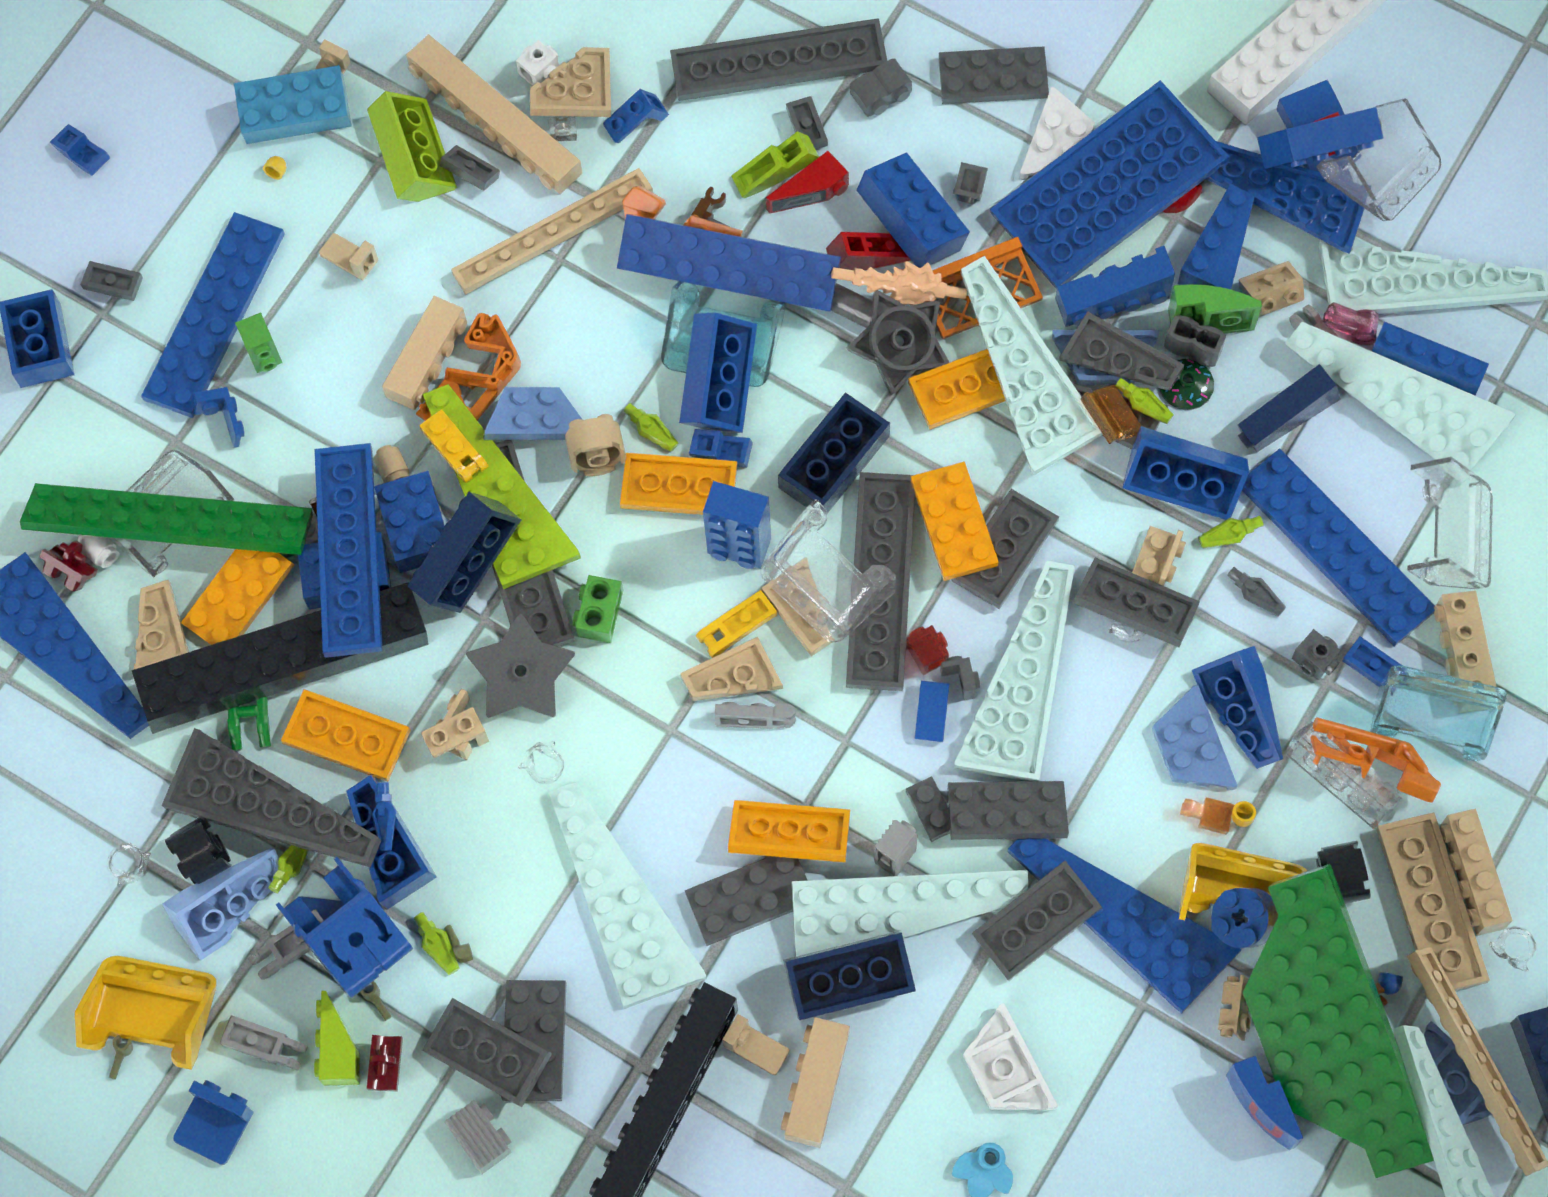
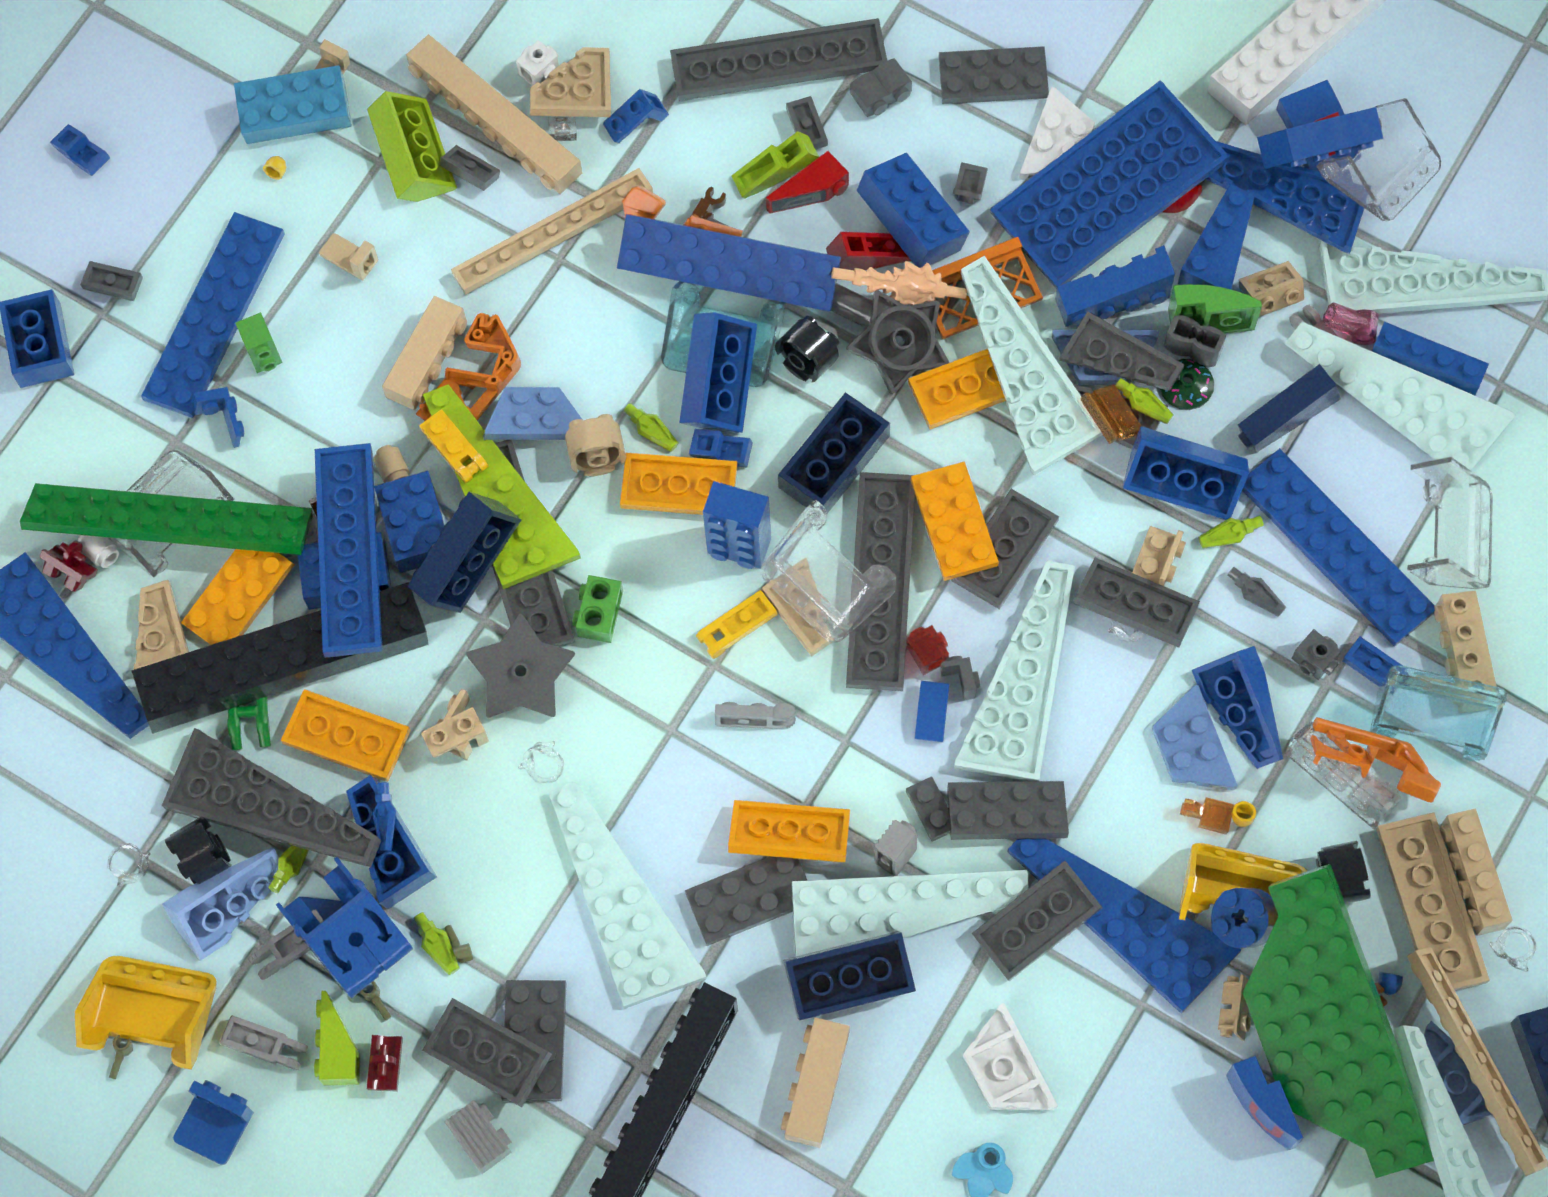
tan wing [680,637,783,701] -> none
tan bracket [722,1014,789,1075] -> none
none -> black brick [775,316,839,382]

